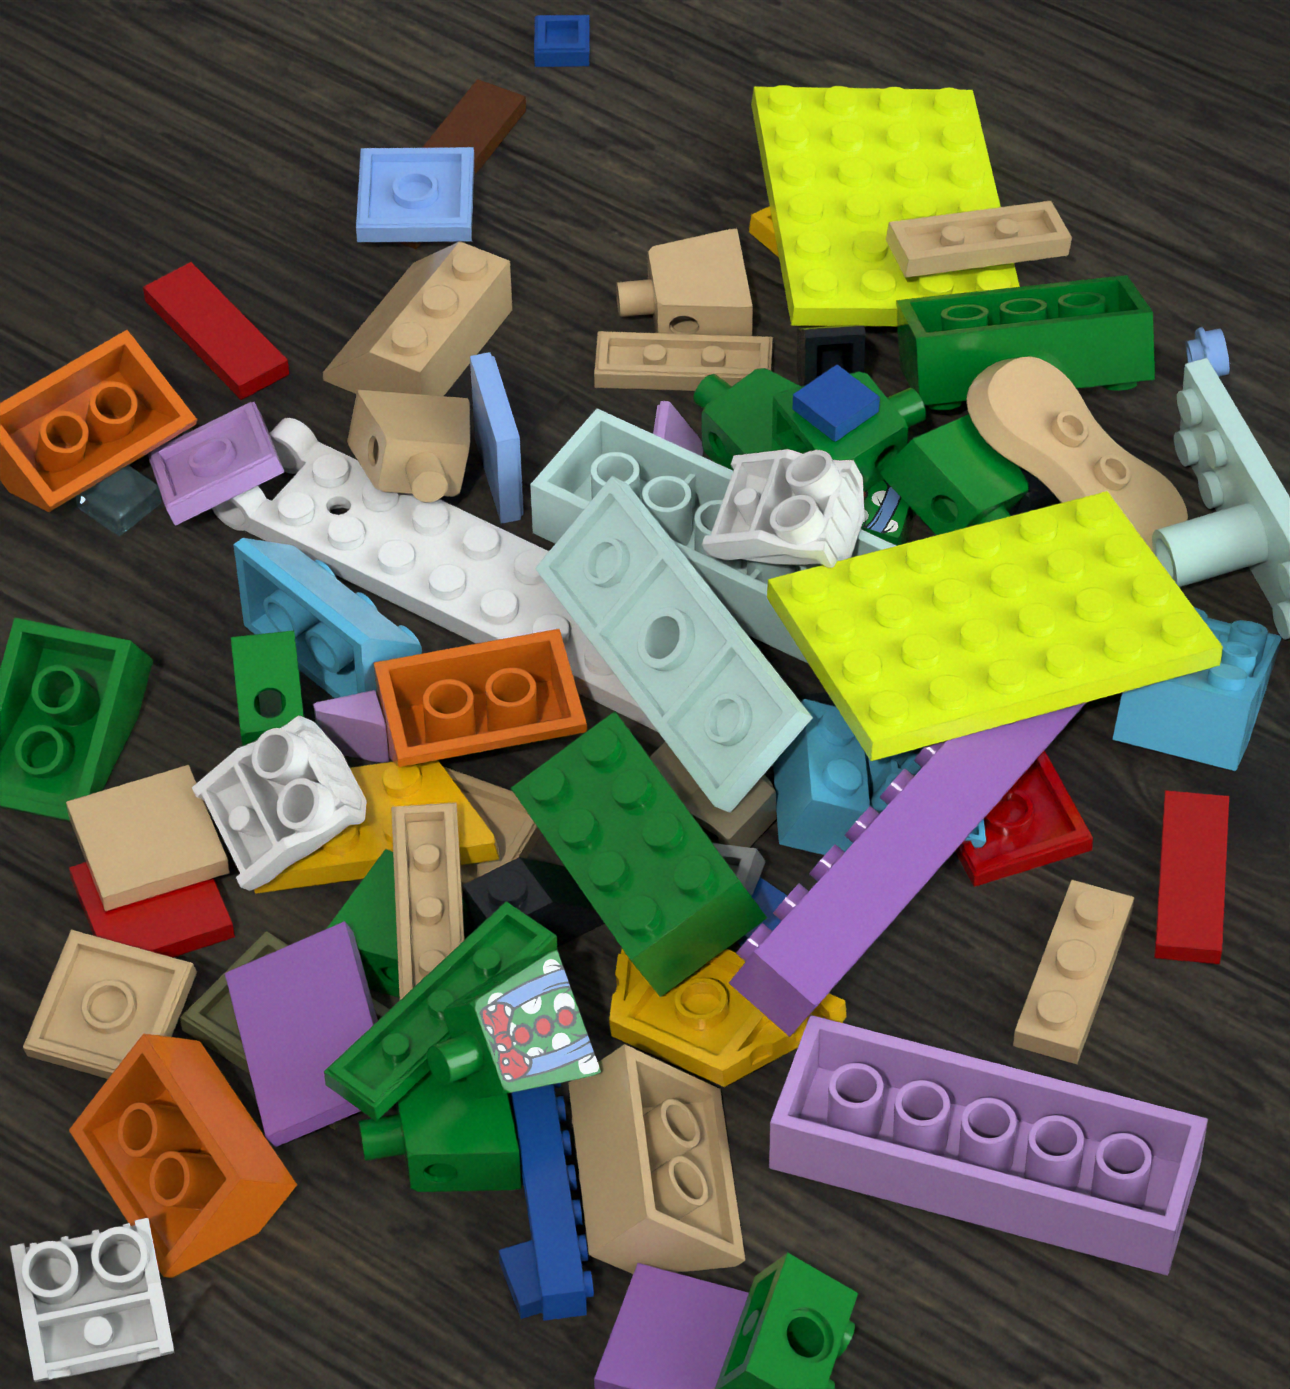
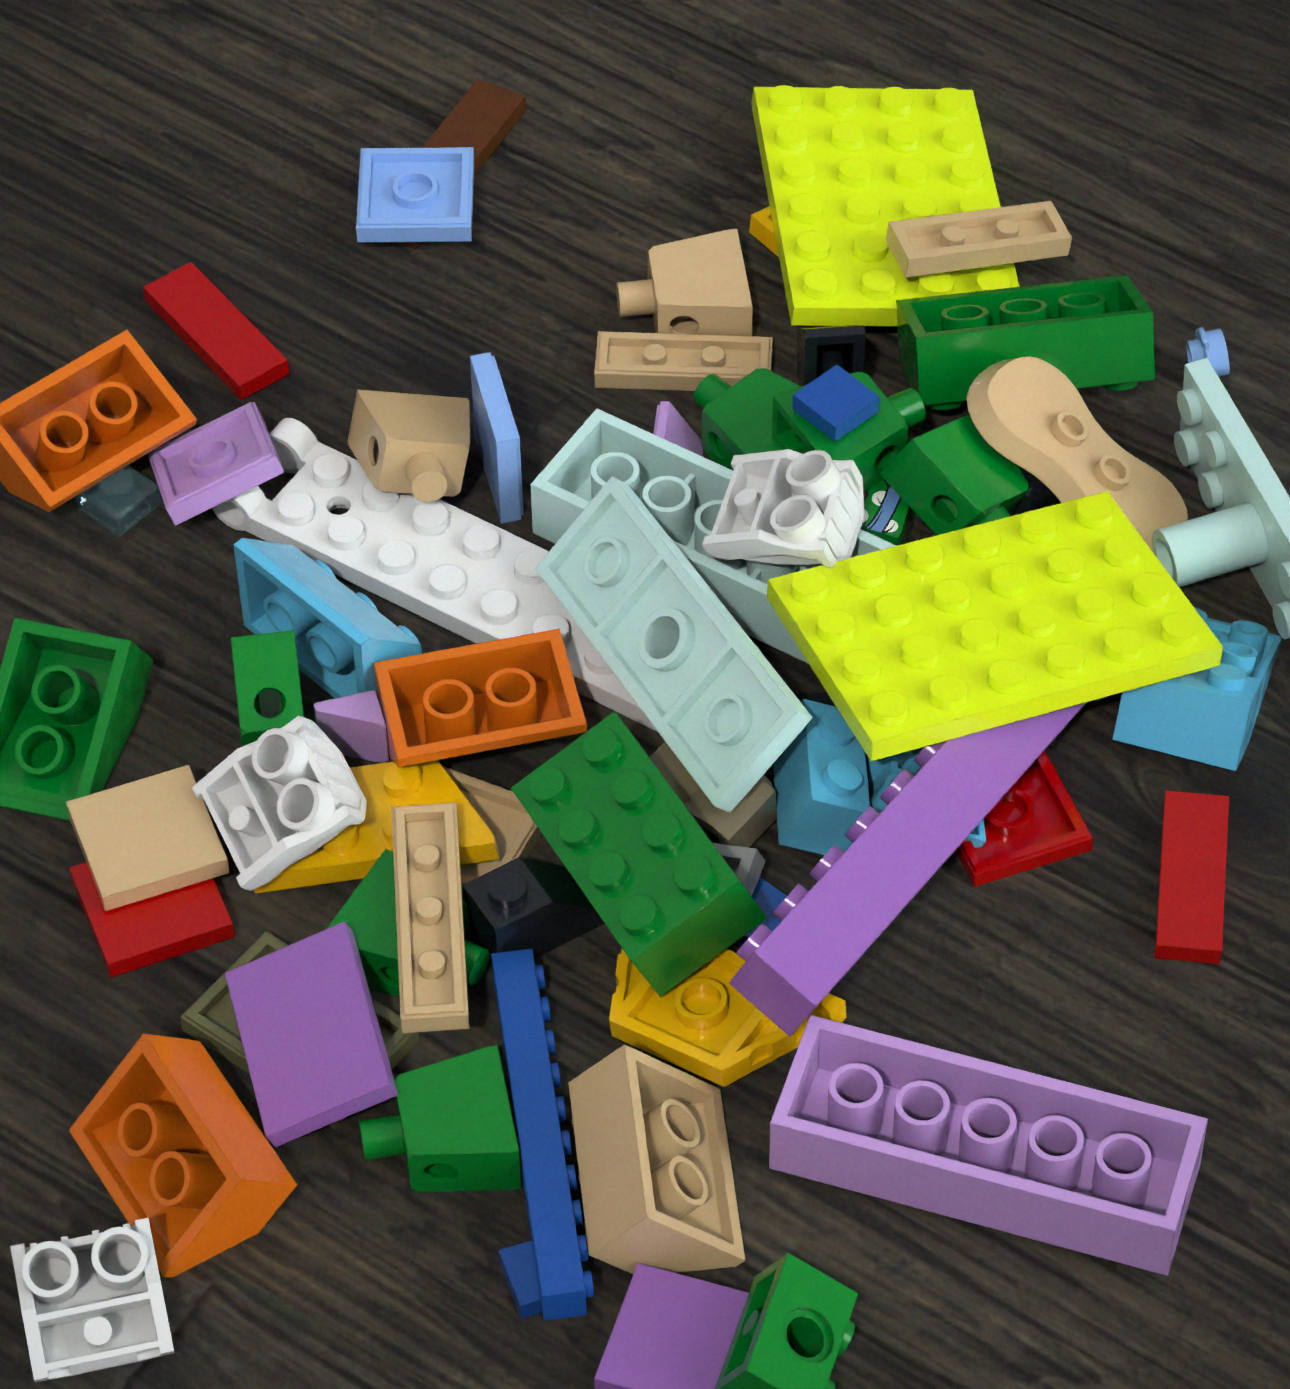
tan tile [23,930,197,1079] -> none
tan slope [323,241,512,396] -> none
green tile [324,901,557,1121] -> none
torso [427,950,601,1099] -> none
blue tile [534,15,590,67] -> none
tan plate [1013,880,1134,1064] -> none

